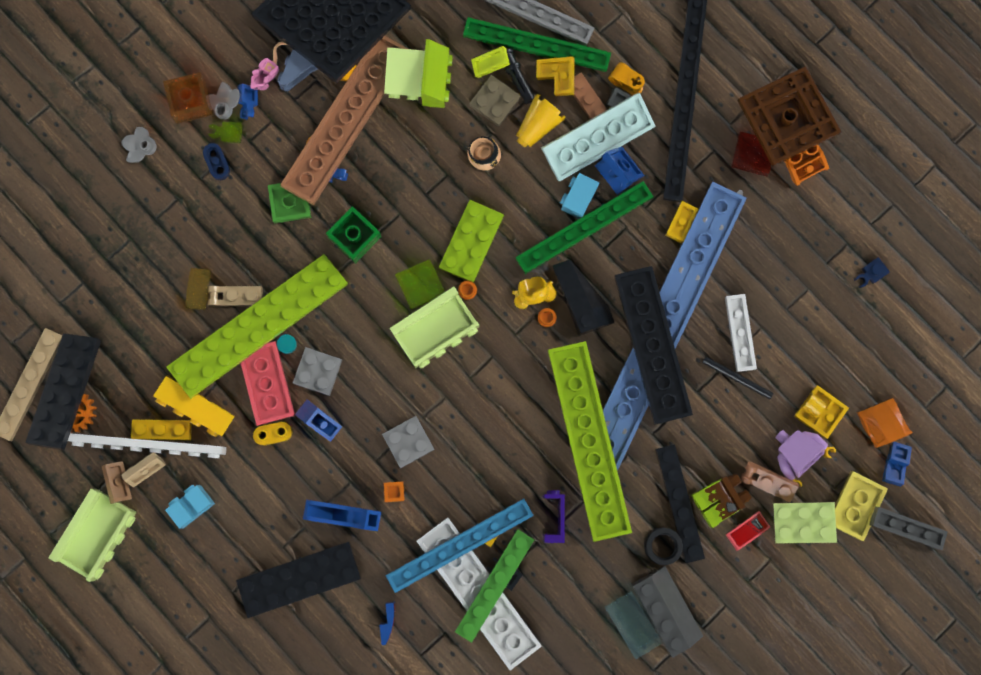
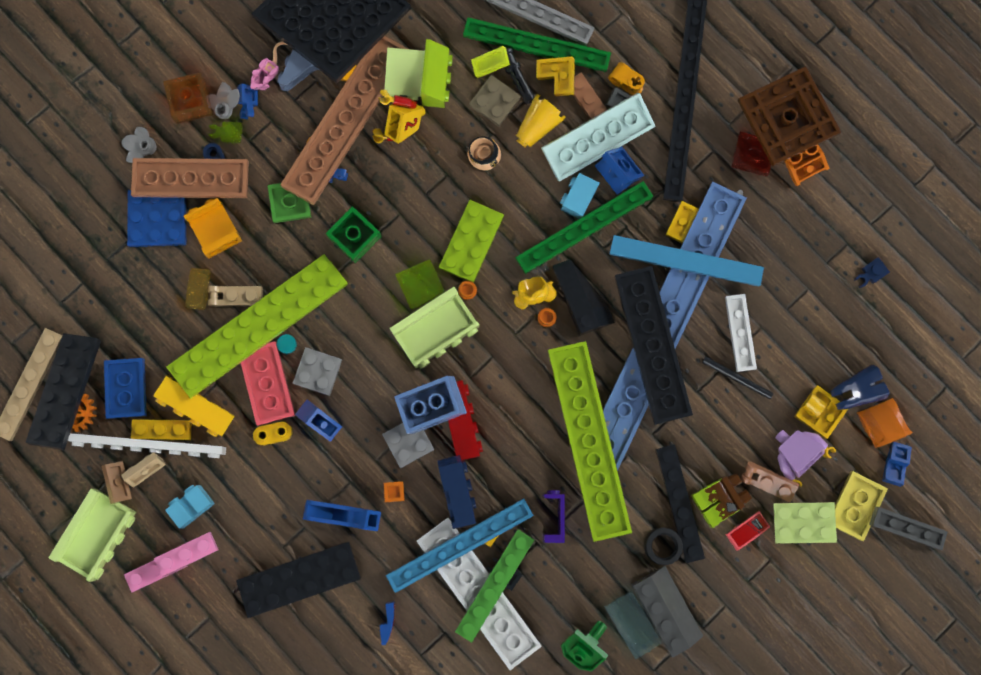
none -> blue plate [104,358,147,419]
none -> bright pink bracket [124,532,219,593]
none -> blue plate [127,190,186,247]
none -> nougat plate [131,158,249,198]
none -> light orange panel [184,198,242,259]
none -> yellow torso [372,90,425,144]
none -> medium blue brick [394,376,467,434]
none -> dark blue wedge [437,455,477,529]
none -> red brick [448,380,483,461]
none -> green piece [561,621,608,672]
none -> dark azure tile [609,235,764,287]
none -> dark blue piece [830,365,890,410]

